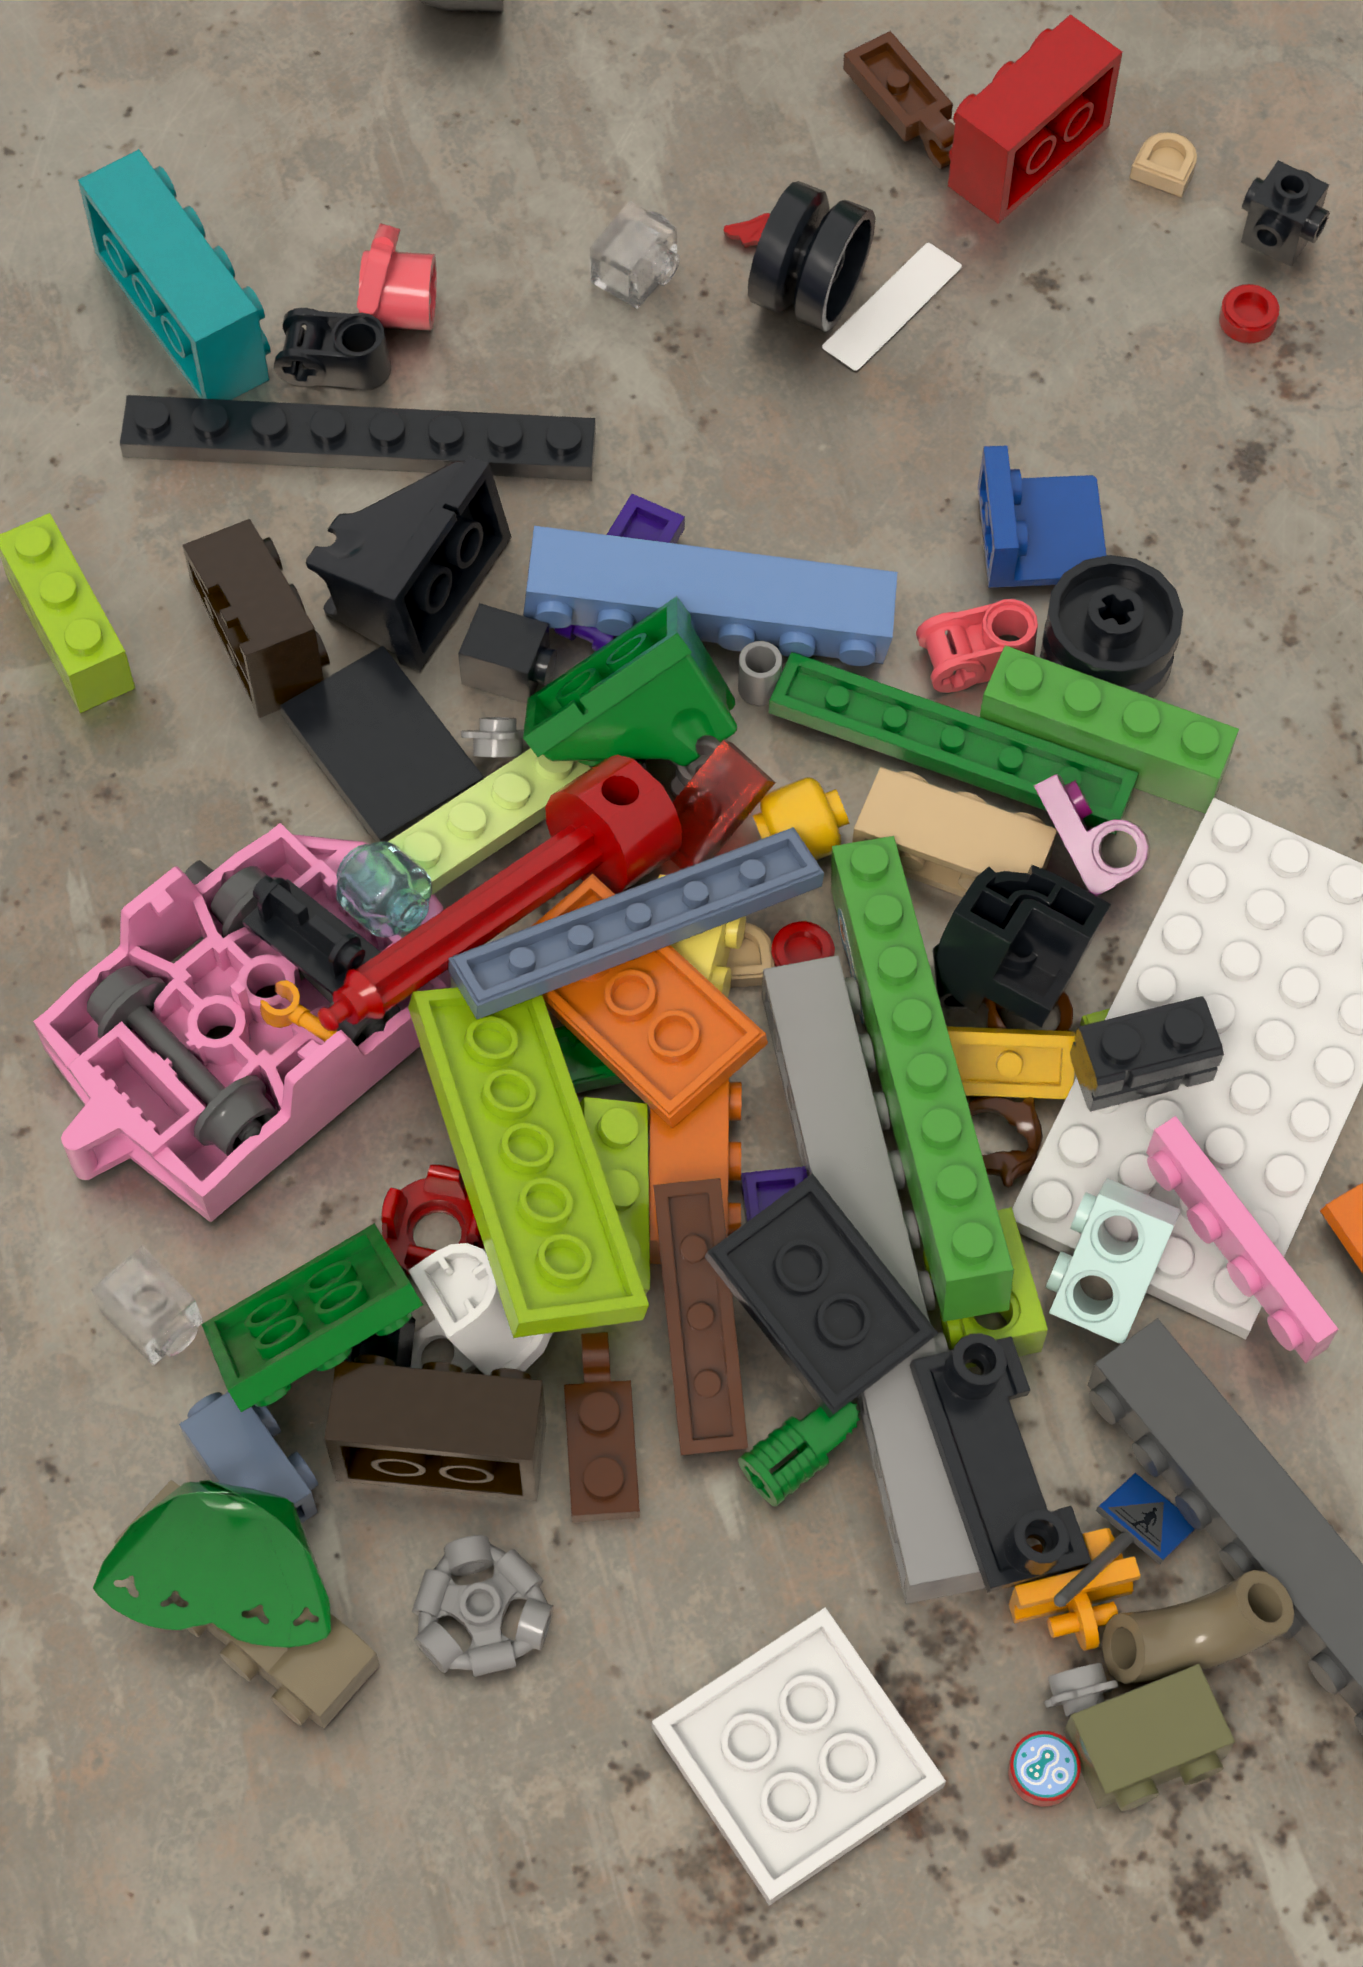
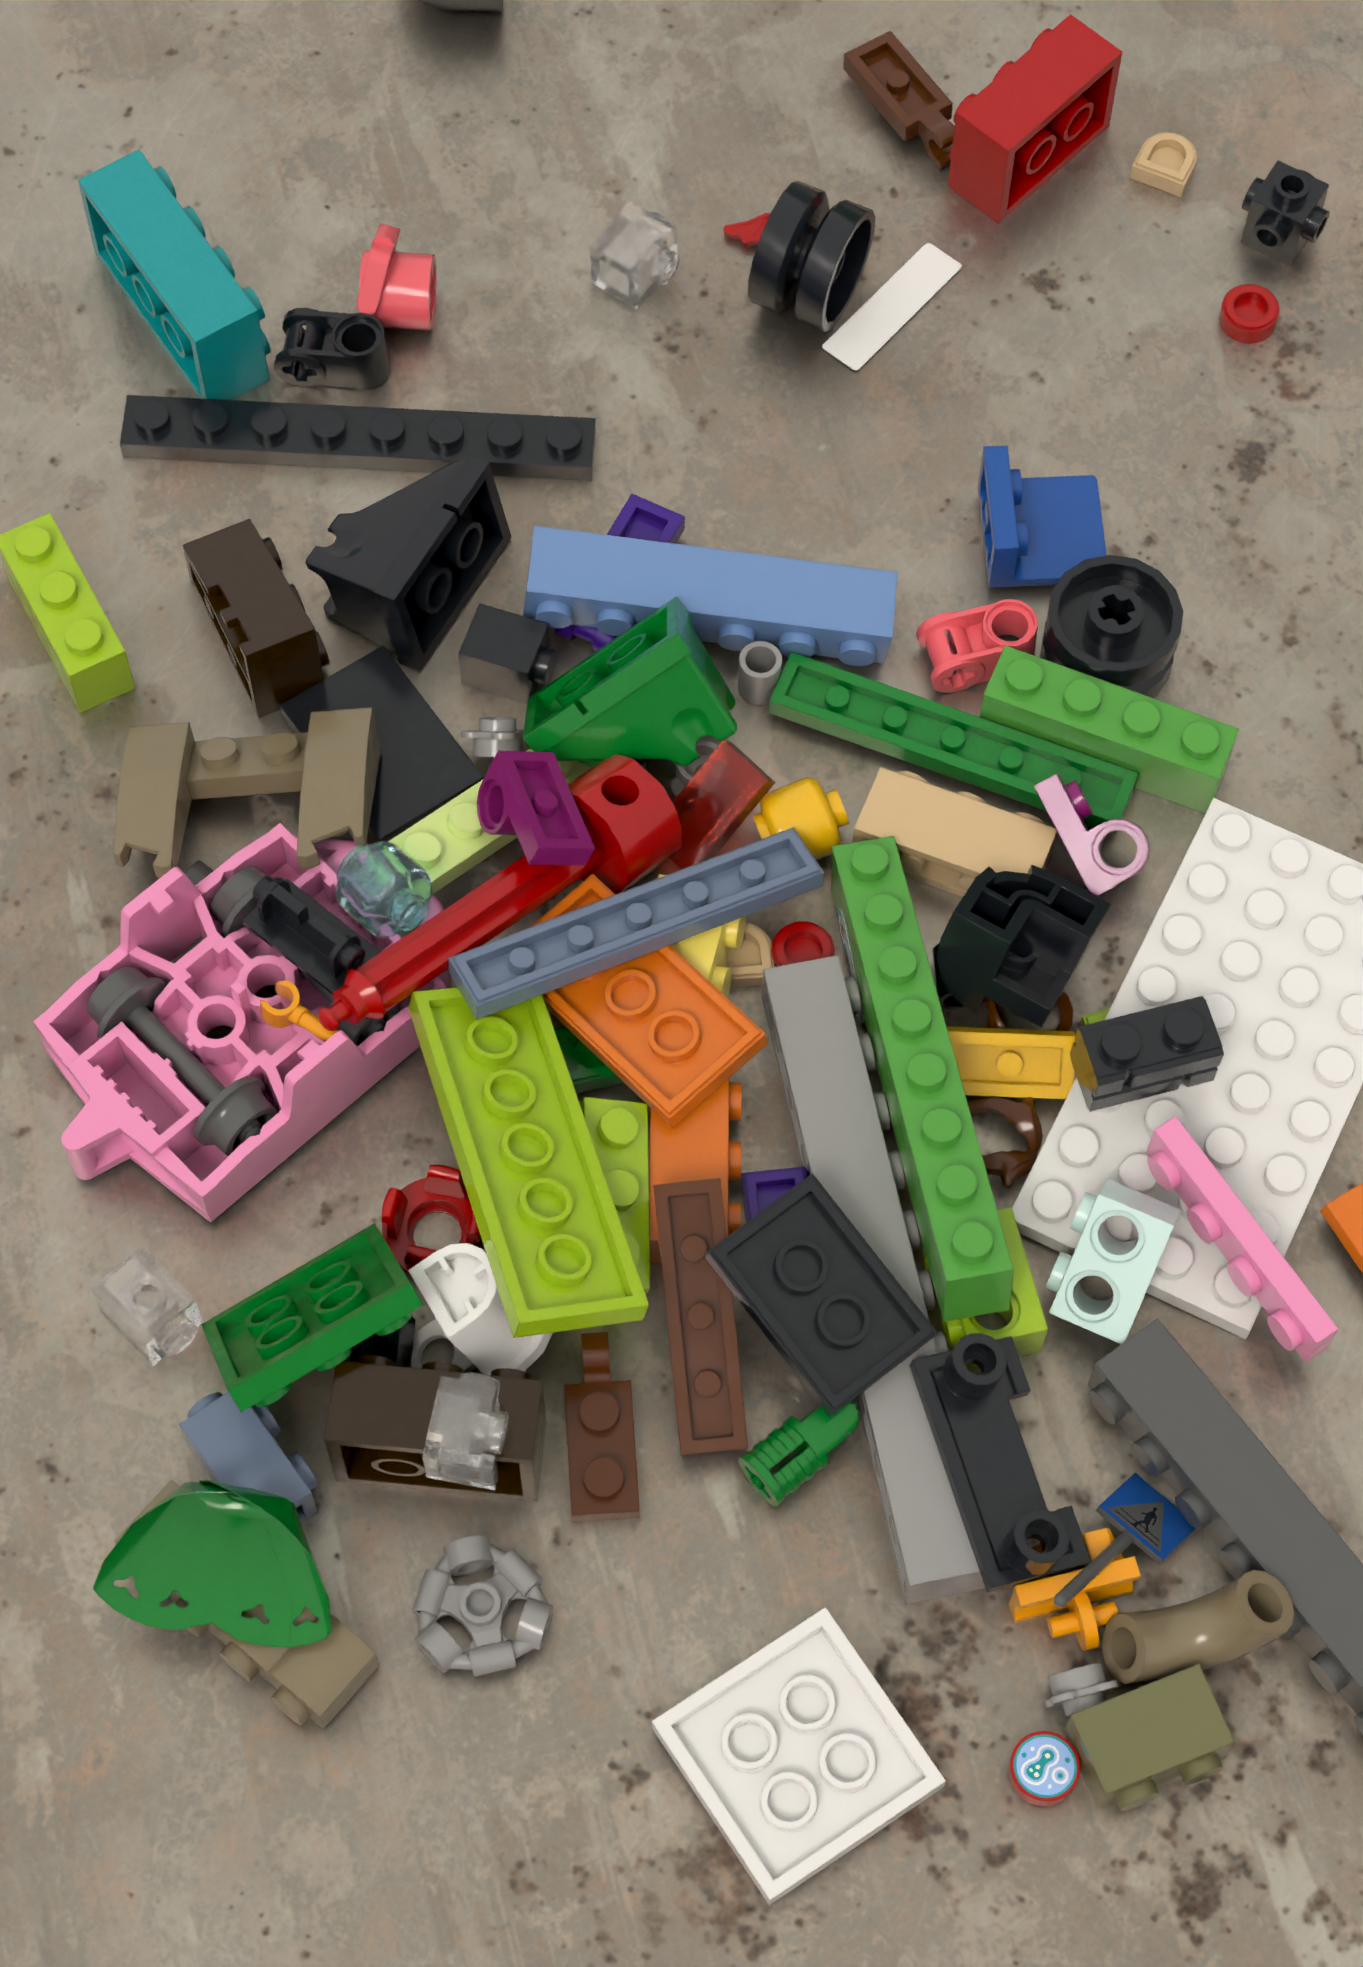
none -> dark tan wedge [113,707,381,878]
none -> clear brick [422,1373,509,1490]
none -> magenta plate [477,750,595,865]

